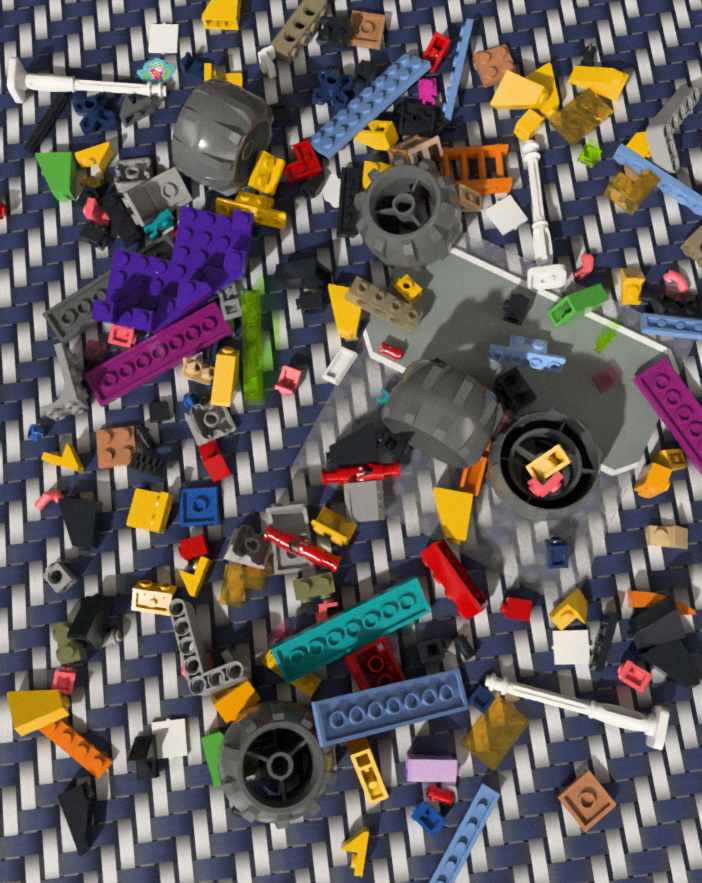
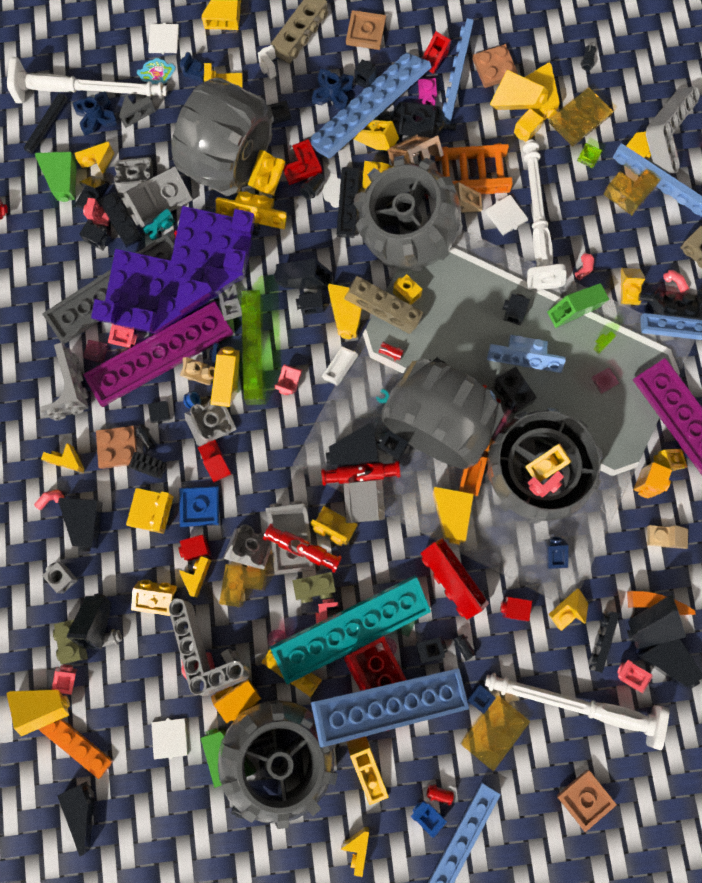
blue plate [28,423,44,442] -> none
black slope [128,734,160,780] -> none
black bracket [316,16,355,49] -> none
lavender slope [405,753,461,782] -> none
white piece [551,630,591,665] -> none
yellow slope [568,66,629,102] -> none

